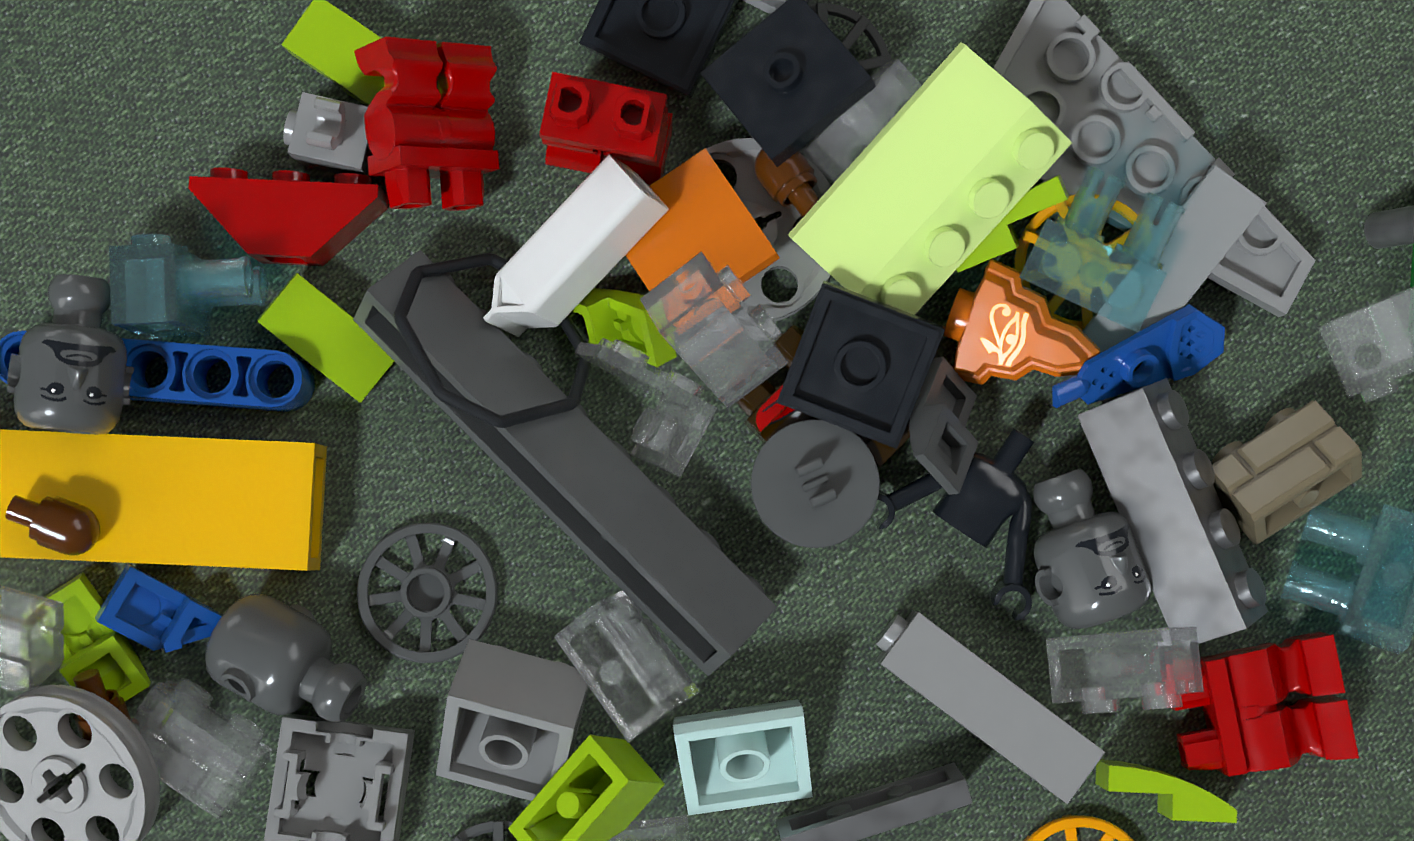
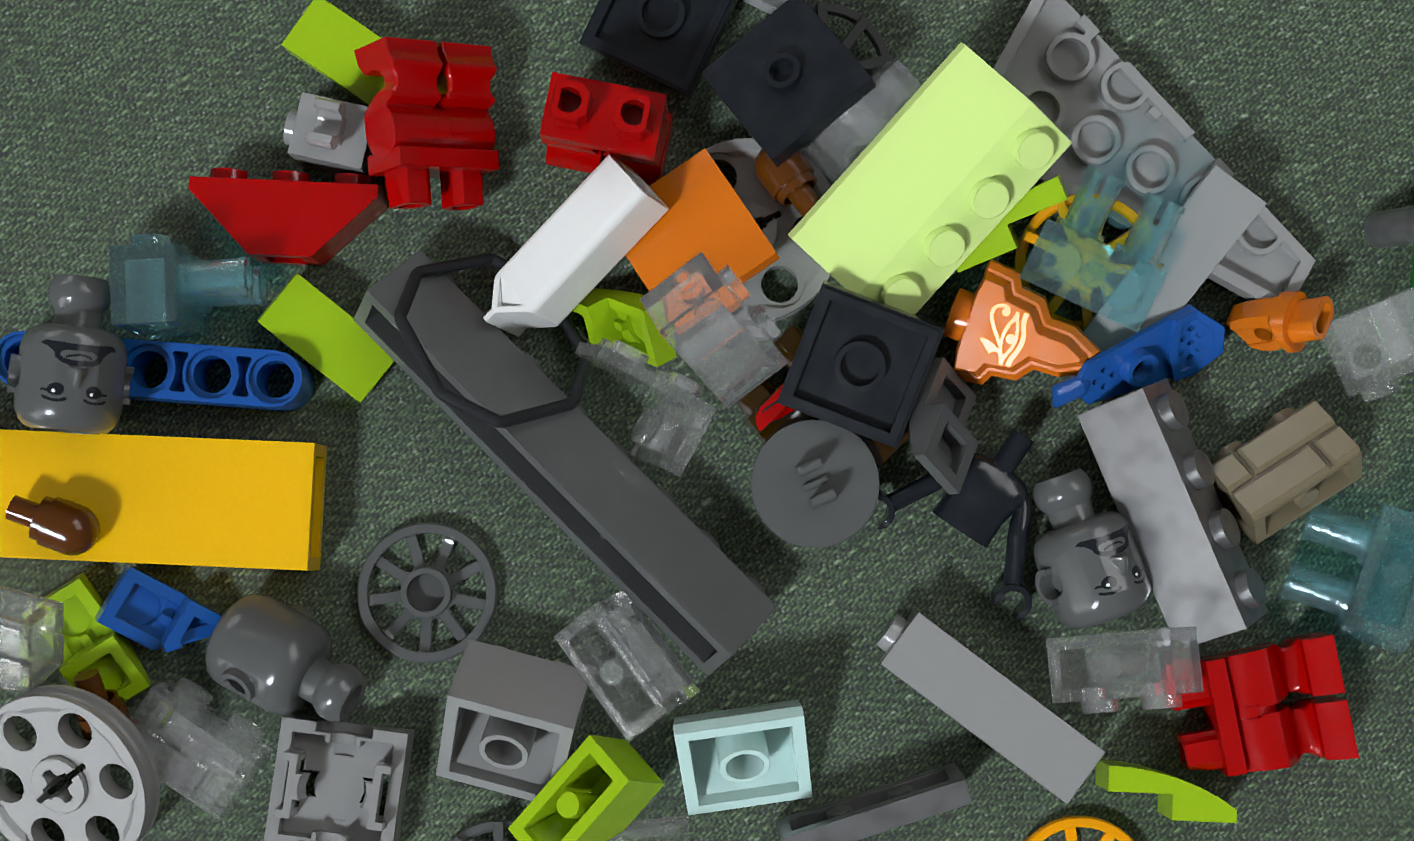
none -> orange piece [1226,291,1334,353]

